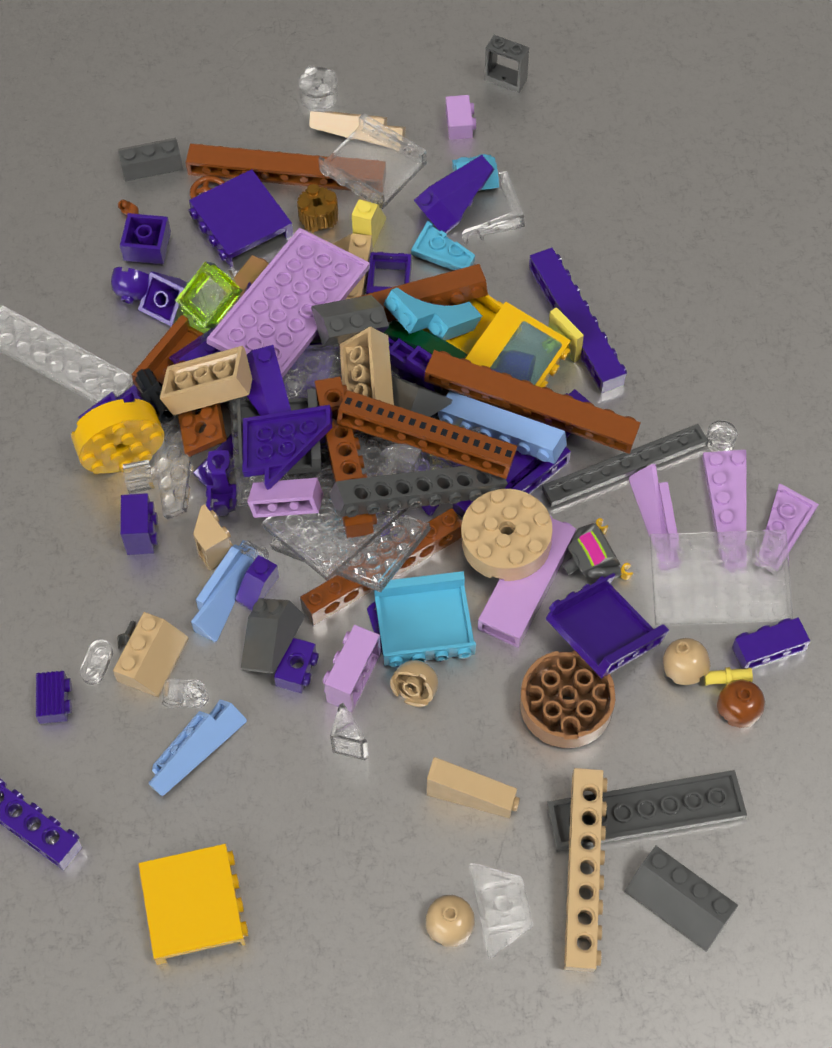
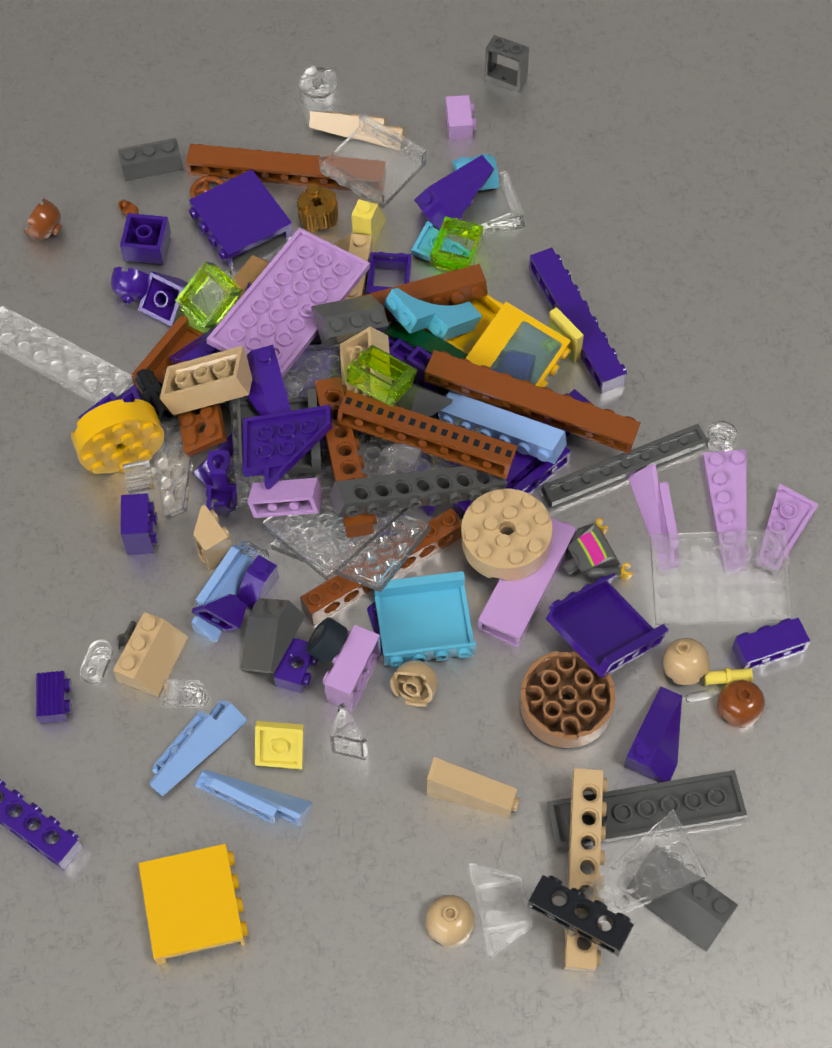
none -> dark orange cylinder [24,198,62,240]
none -> dark purple slope [191,594,247,632]
none -> light blue wedge [194,770,312,827]
none -> light yellow tile [255,721,304,769]
none -> black wheel [306,617,348,663]
none -> clear neon green window [346,345,417,407]
none -> clear neon green window [430,216,484,272]
none -> black brick [528,875,634,956]
none -> clear wing [566,808,707,938]
none -> dark purple wedge [624,686,682,783]
none -> clear piece [685,685,720,703]

